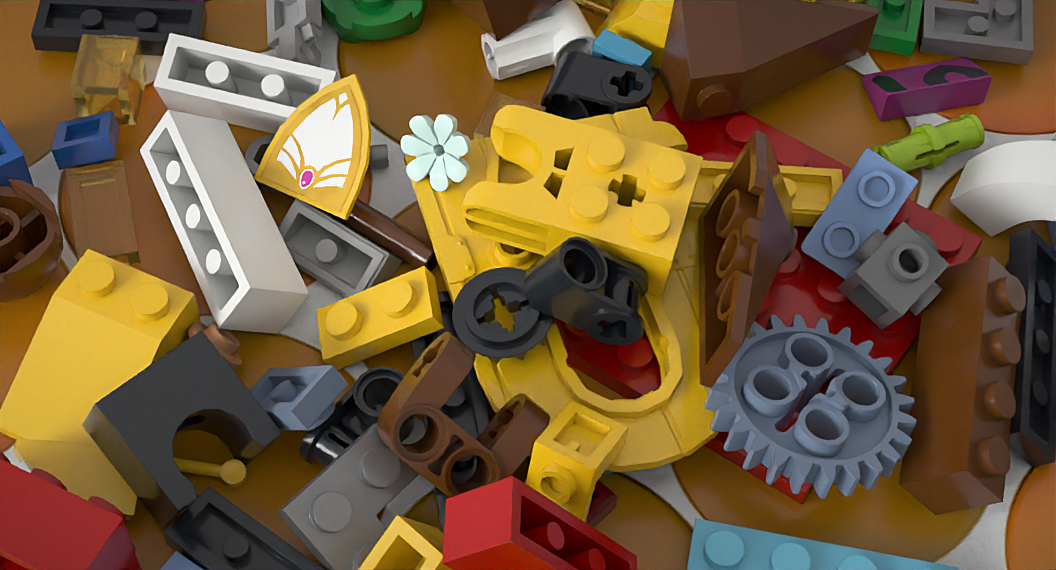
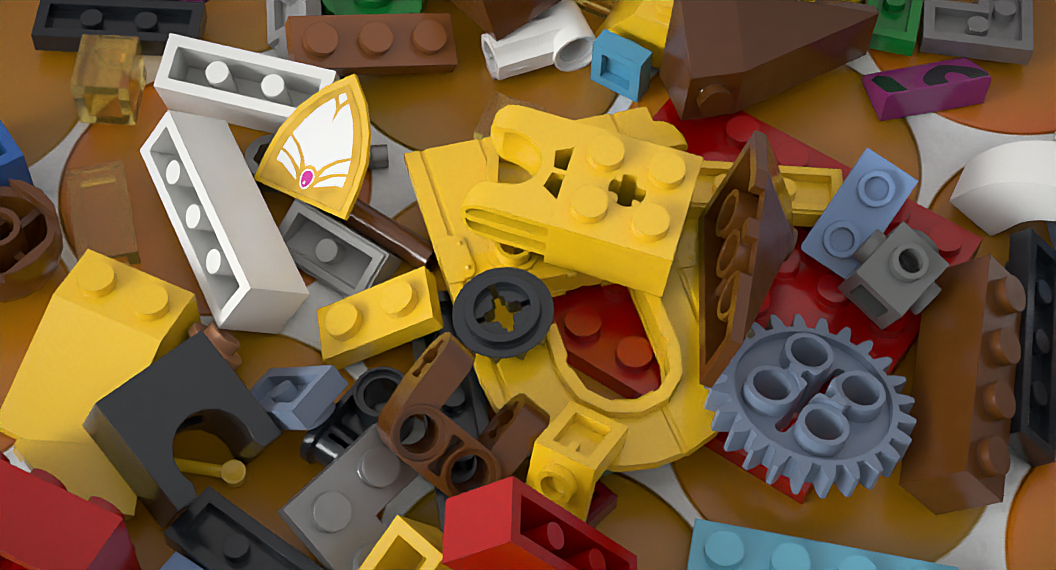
blue plate [51,110,120,170] -> none
light aqua plant [401,114,472,191] -> none
black piece [524,237,649,346] -> none
black piece [540,51,652,120] -> none
lime pin [871,113,985,173] -> none
none -> dark orange plate [284,13,458,76]

